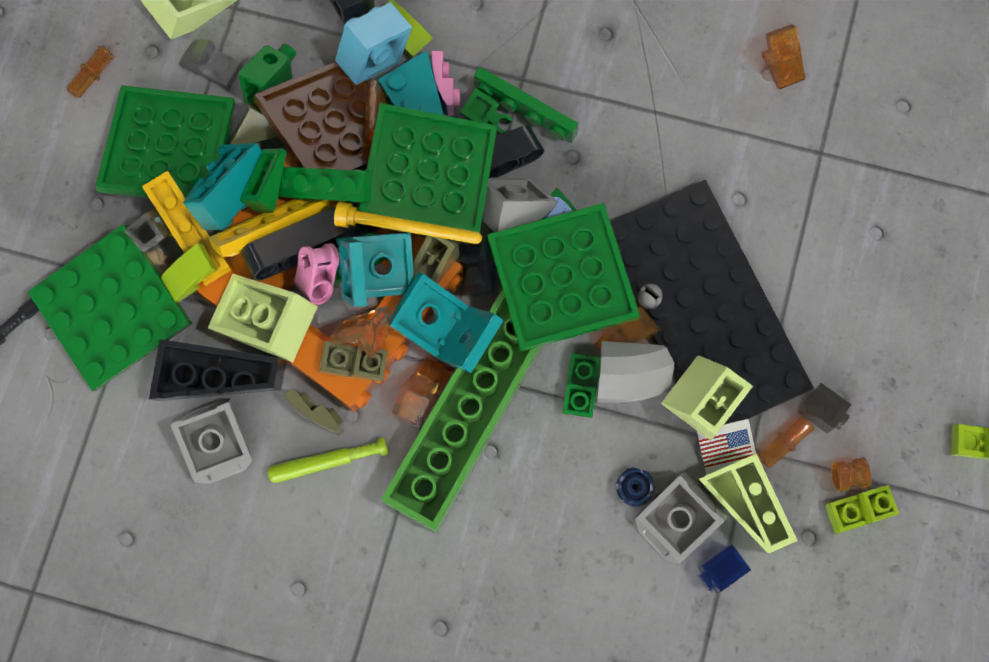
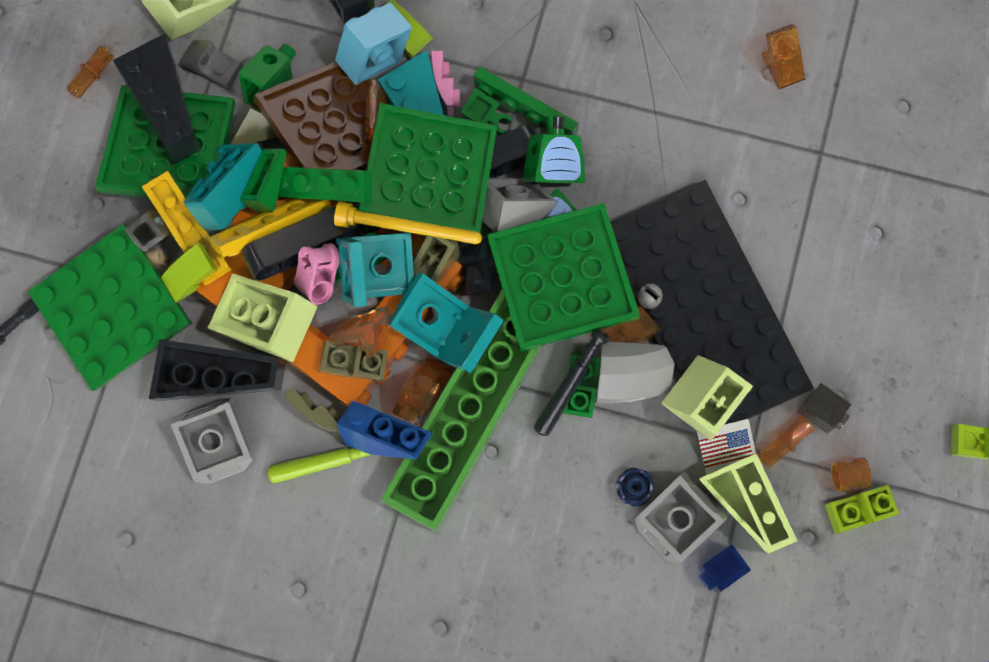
none -> black wedge [113,33,201,164]
none -> blue slope [337,401,432,459]
none -> torso [522,117,586,183]
none -> black piece [534,329,610,436]

